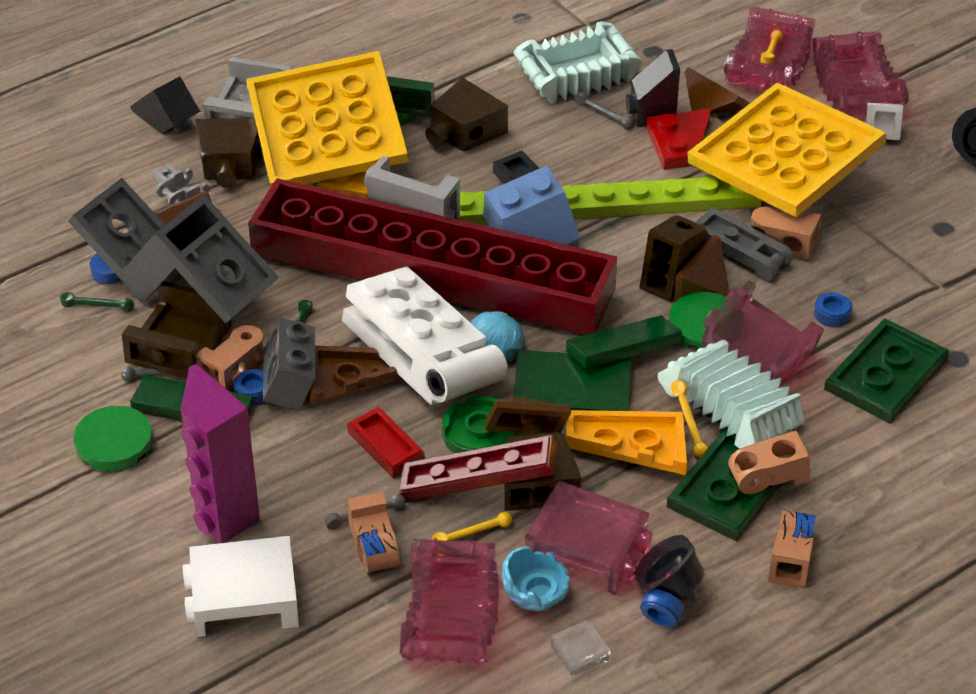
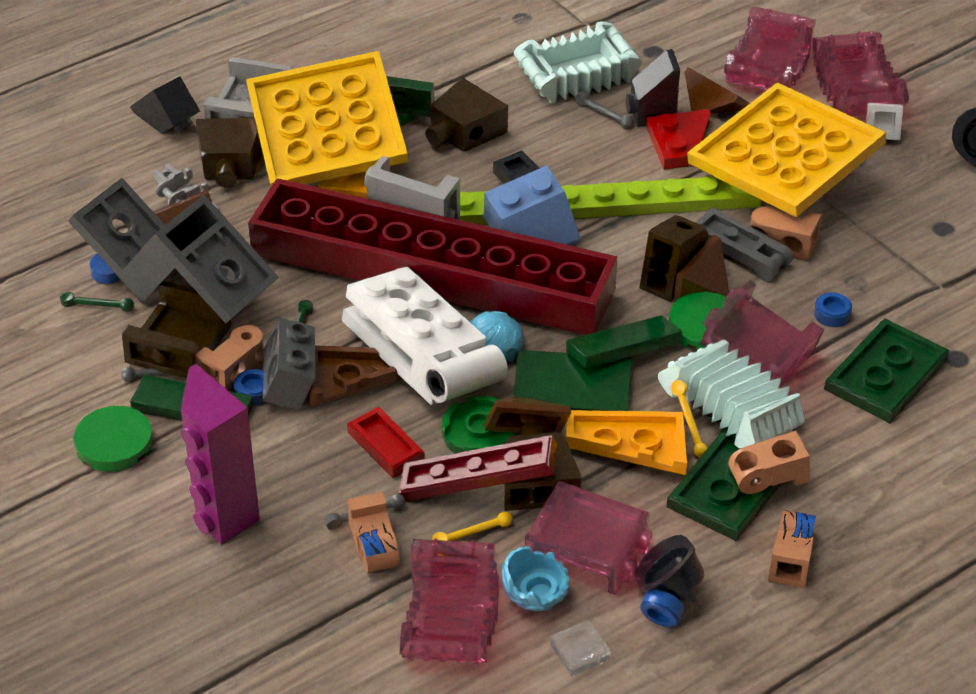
white panel [183,536,299,637] -> none
yellow hinge [760,30,783,64] -> none

